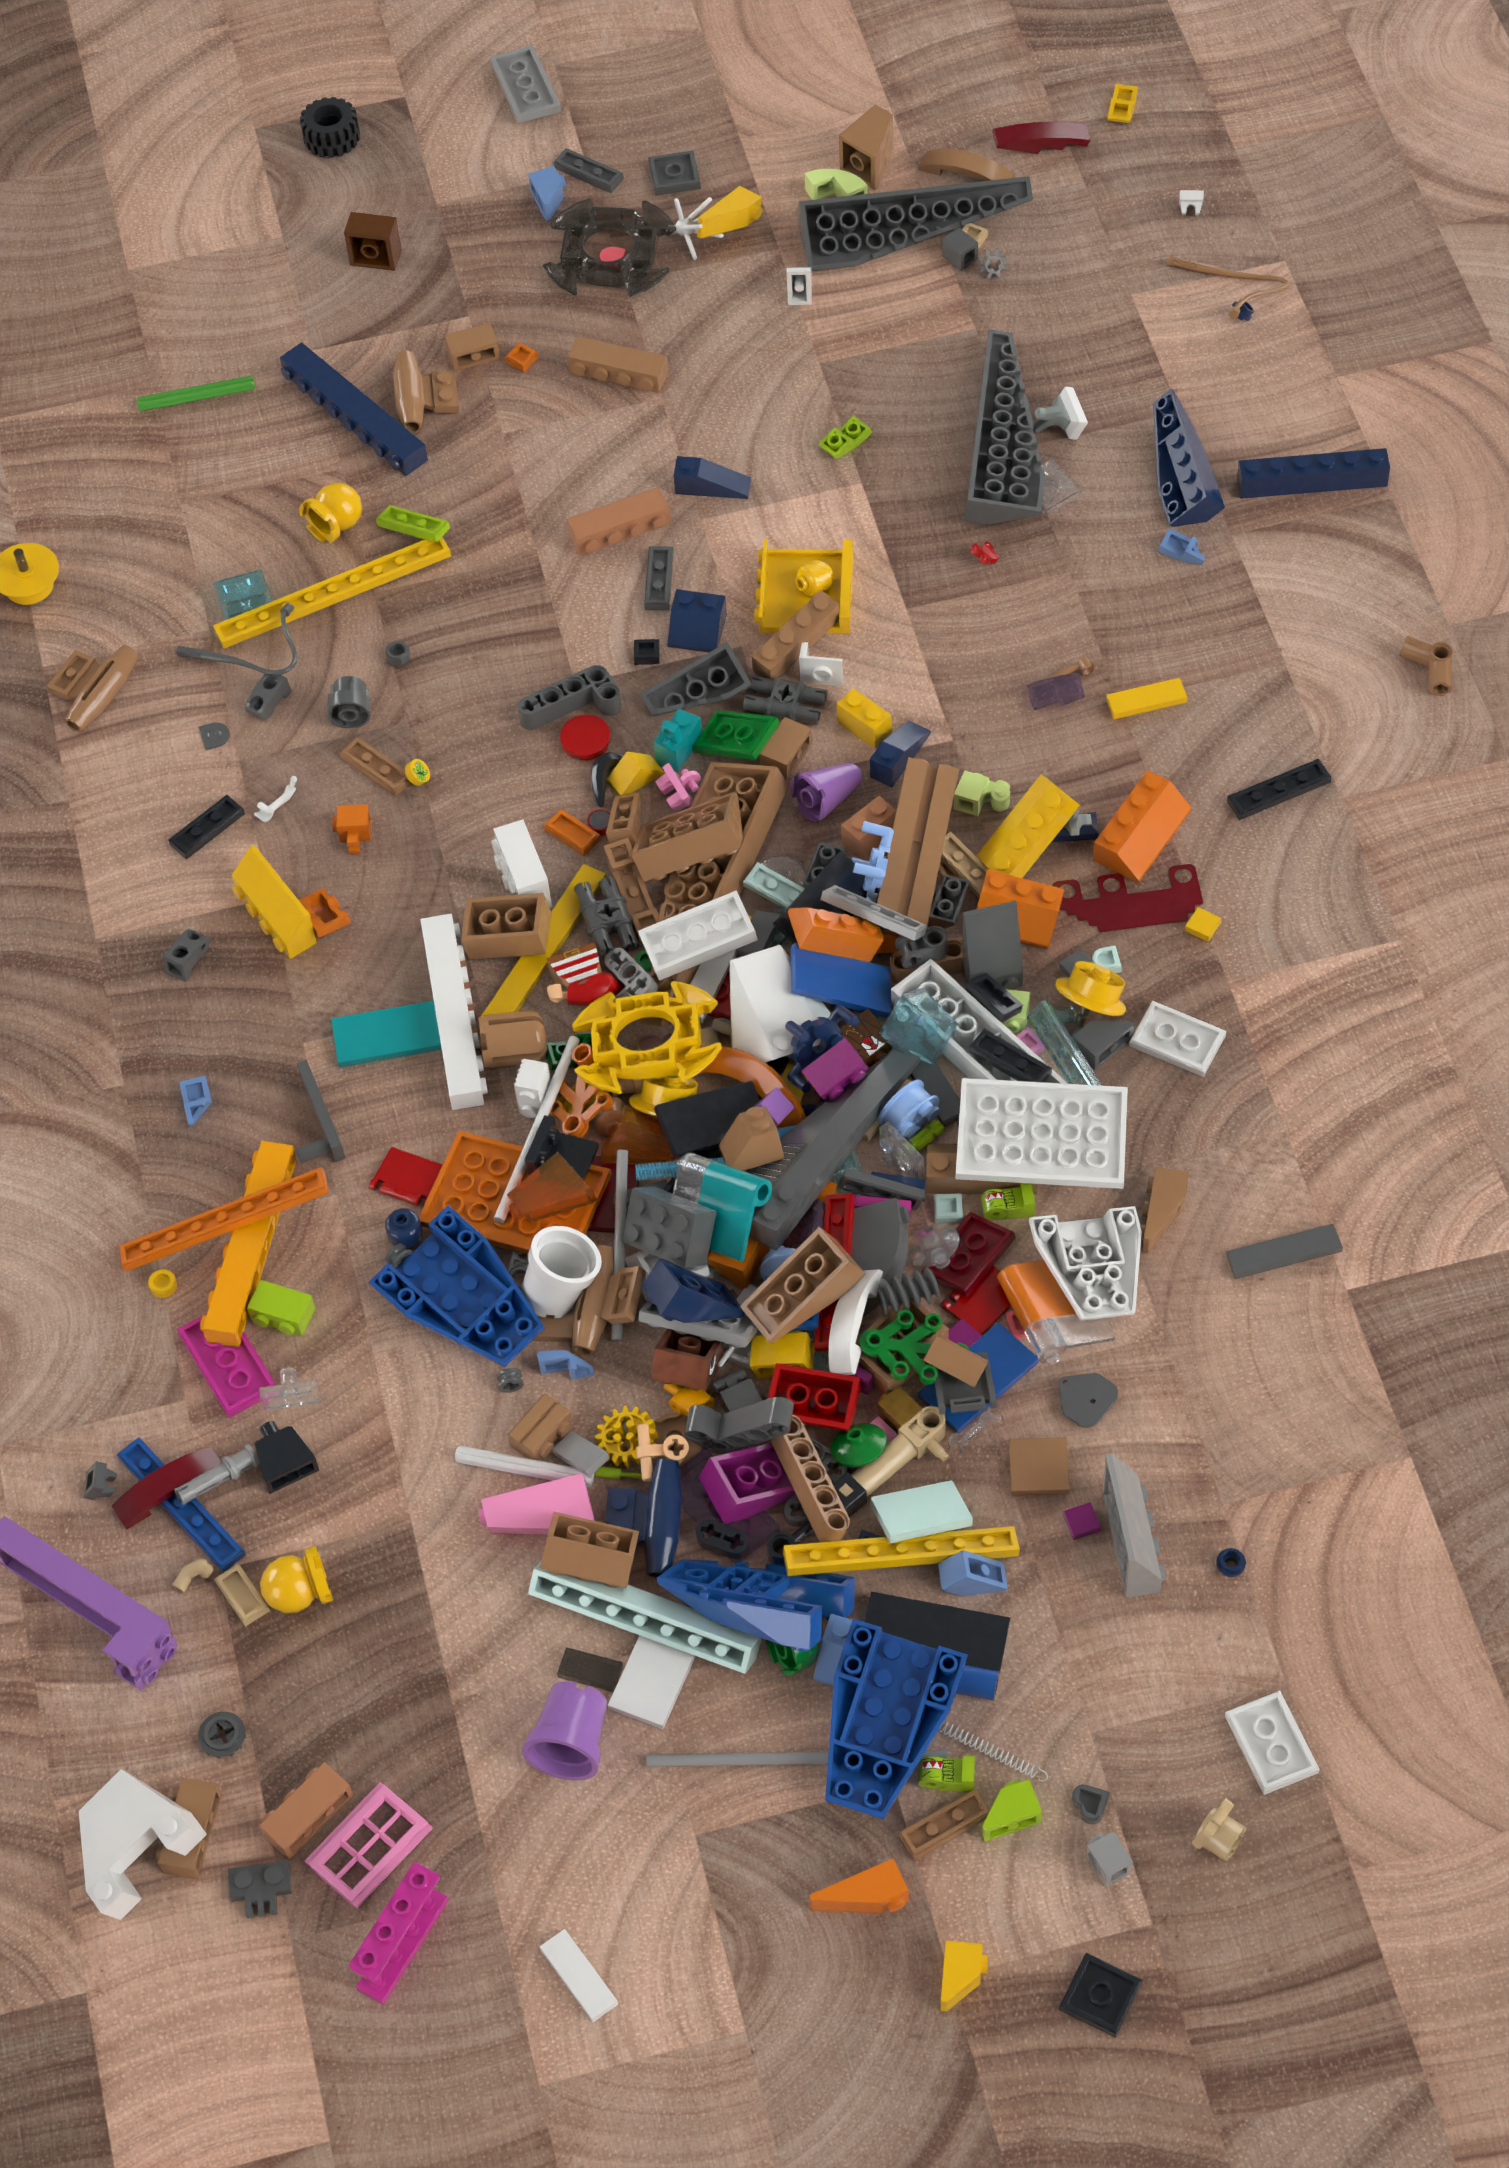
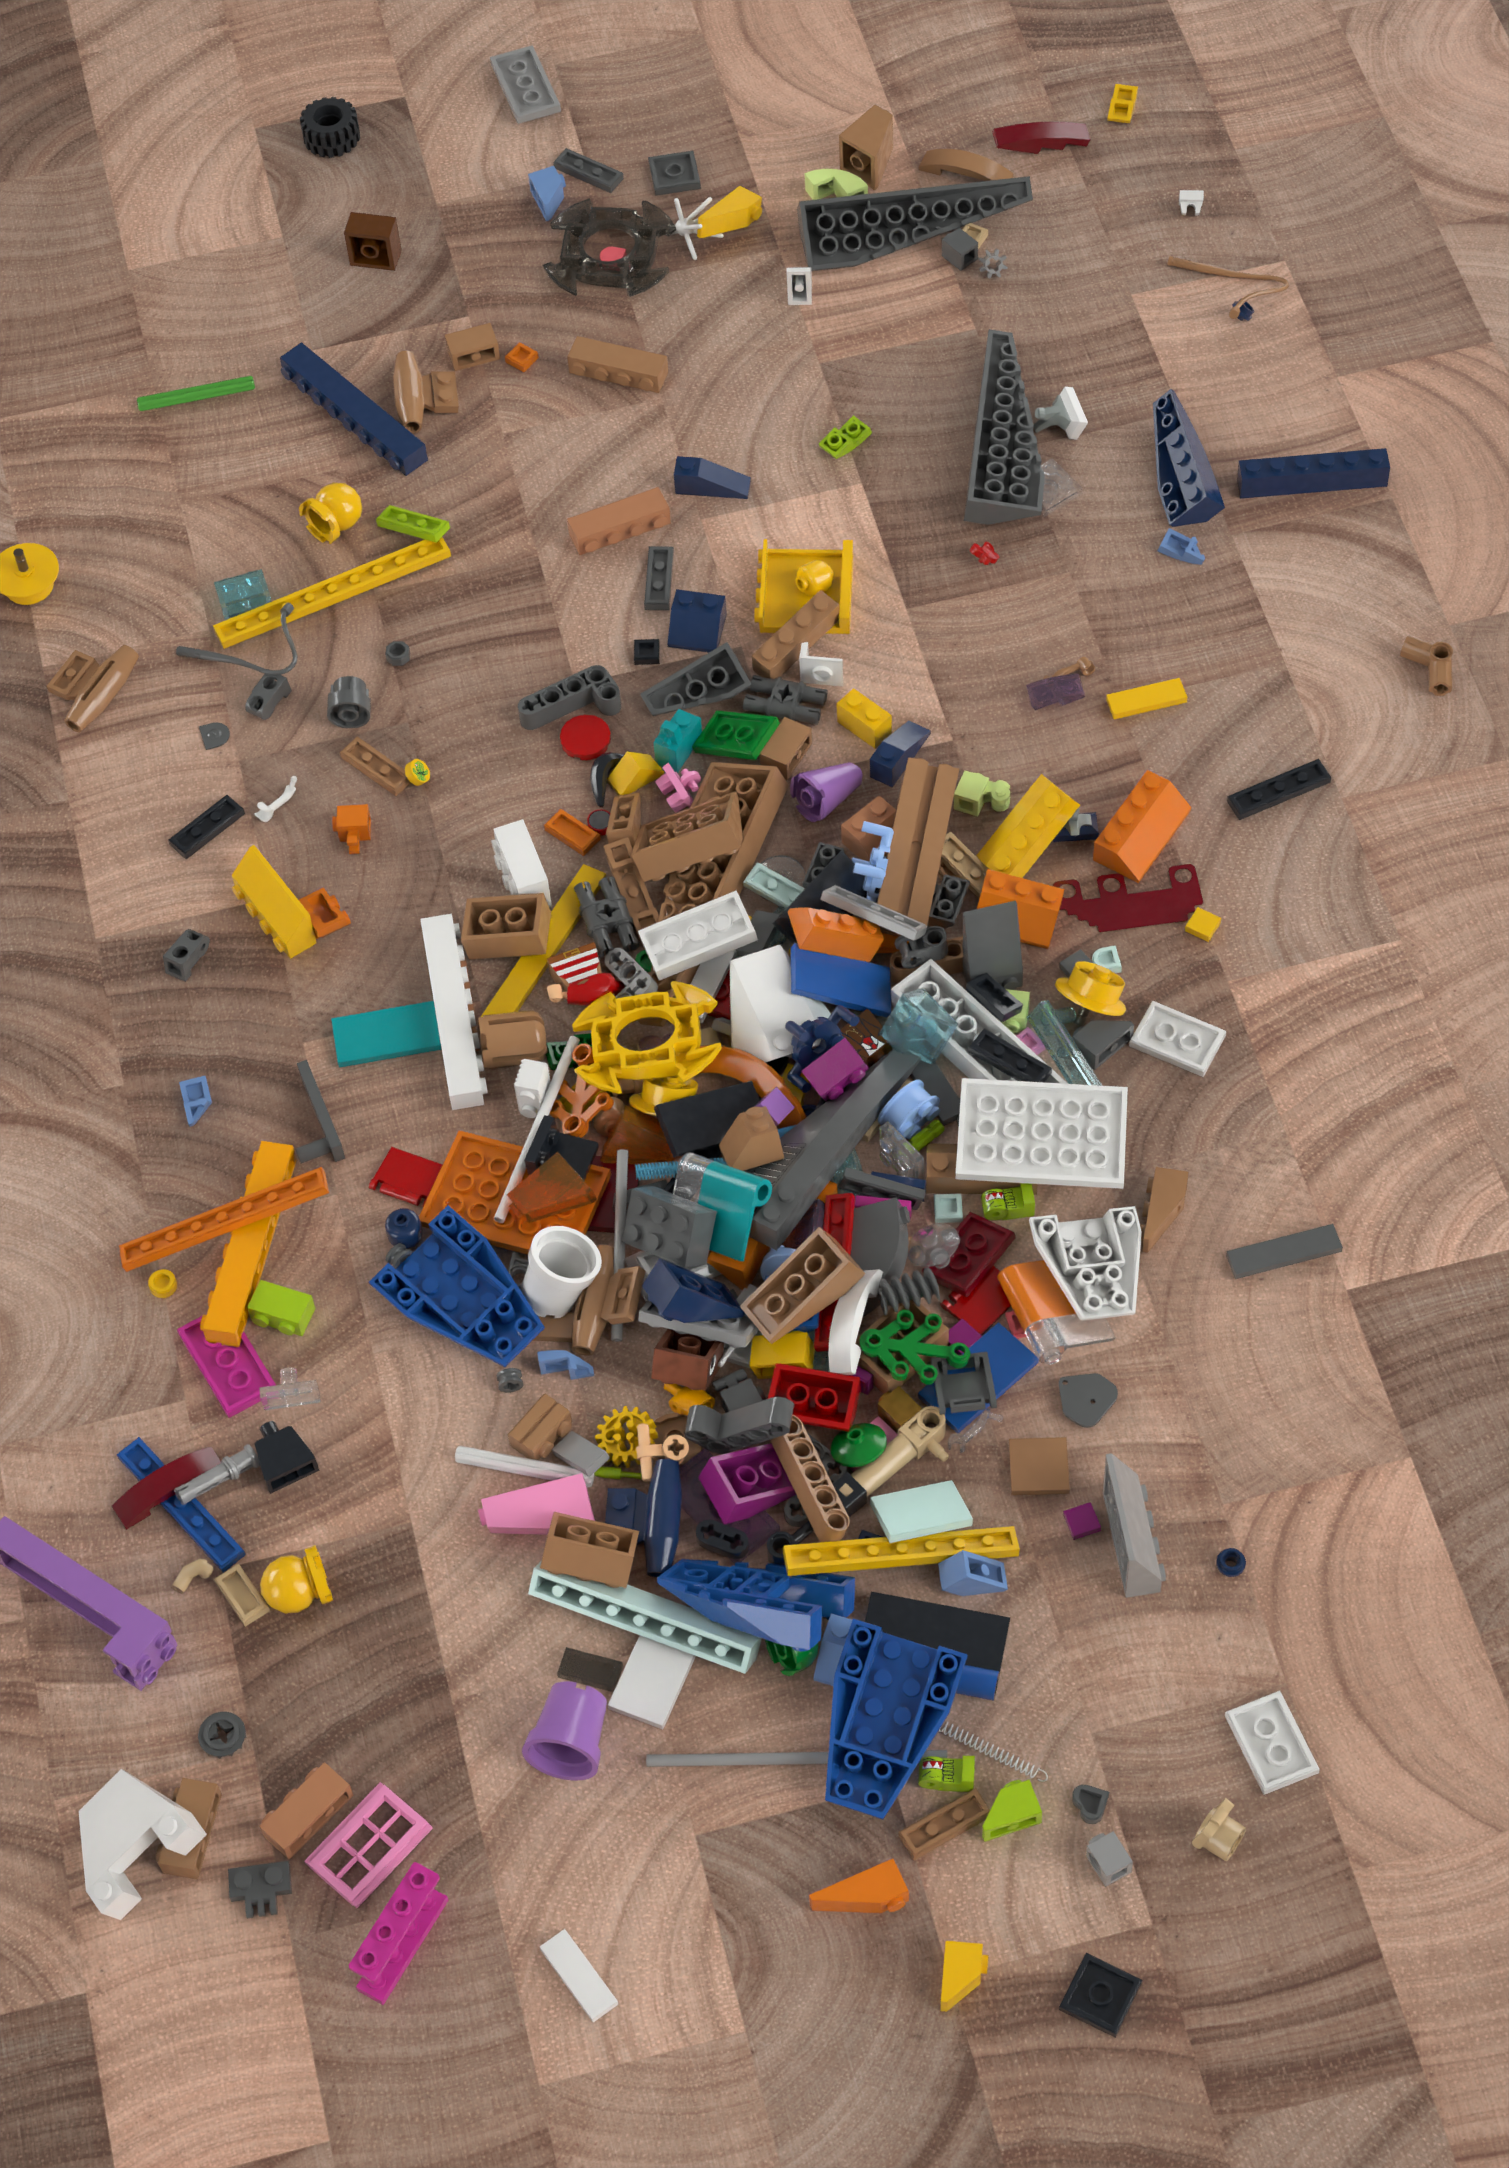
dark grey tile [84,1461,117,1500] -> none
medium nougat tile [924,1334,988,1387] -> none

